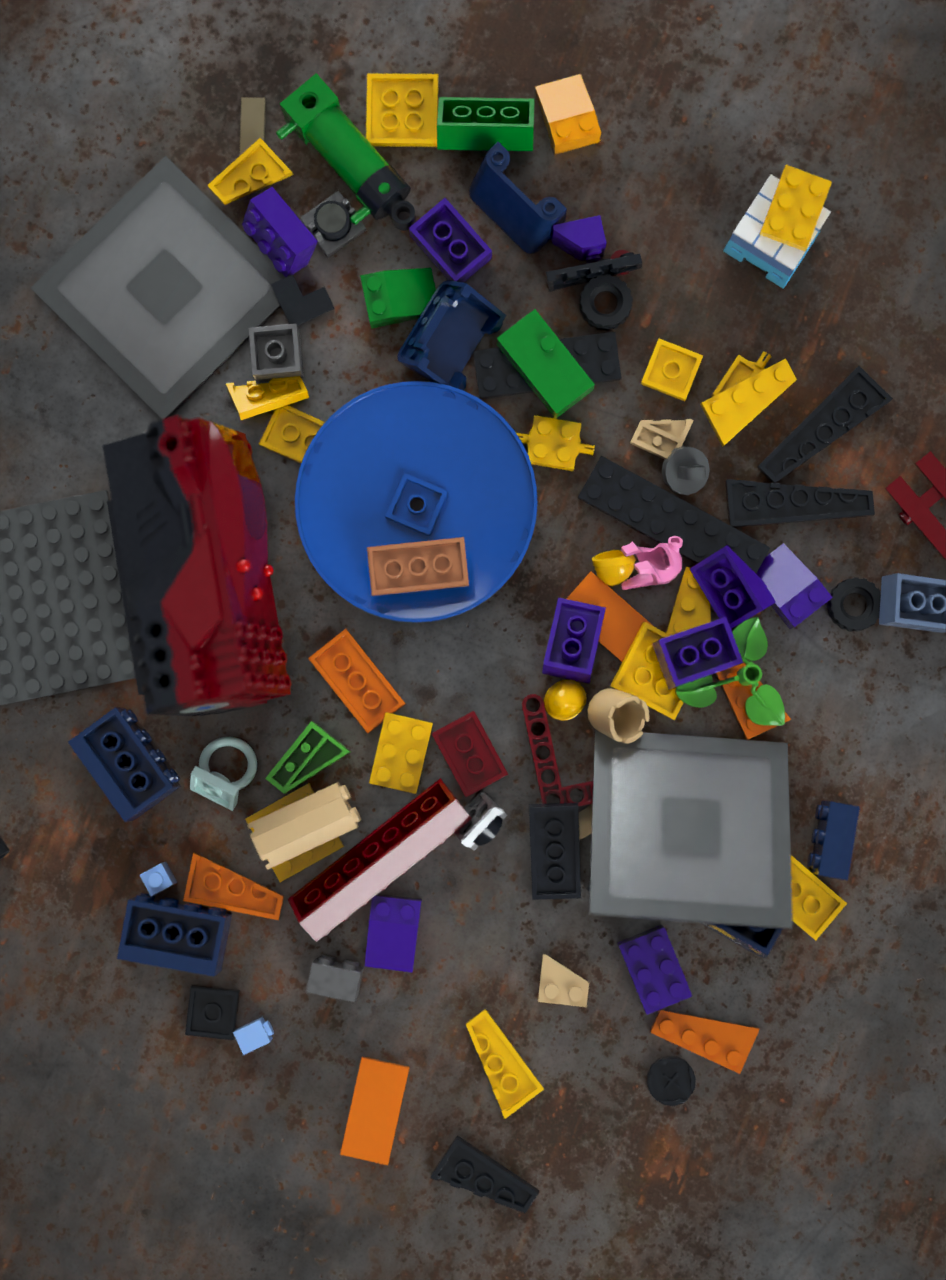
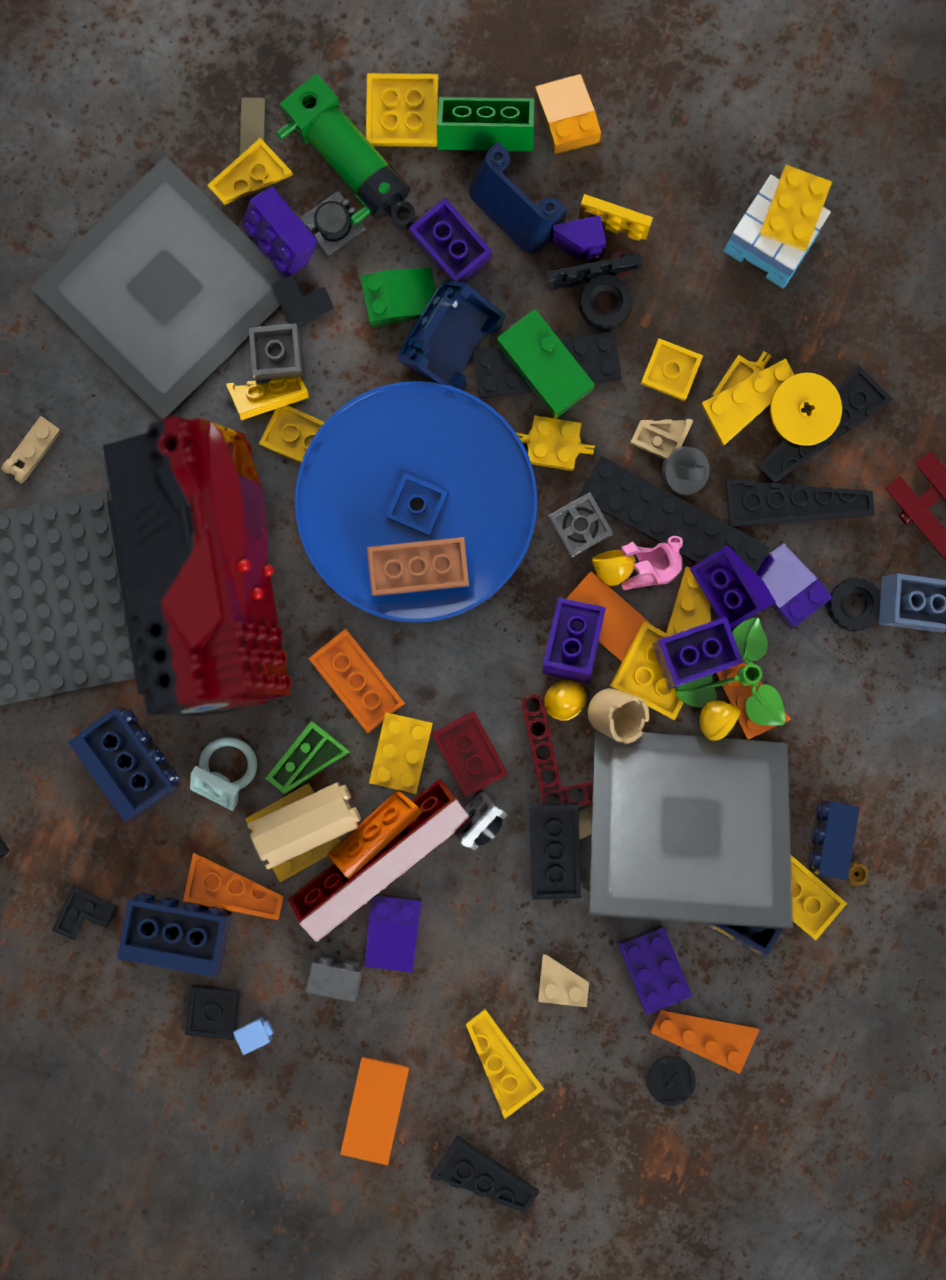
light blue brick [140,862,177,896] -> none
none -> tan plate [1,416,62,484]
none -> black tile [52,885,118,940]
none -> orange tile [327,790,422,879]
none -> flat silver piece [548,492,614,558]
none -> yellow plate [579,194,653,240]
none -> yellow hat [699,701,740,741]
none -> yellow piece [770,373,842,446]
none -> pearl gold plate [848,862,868,886]

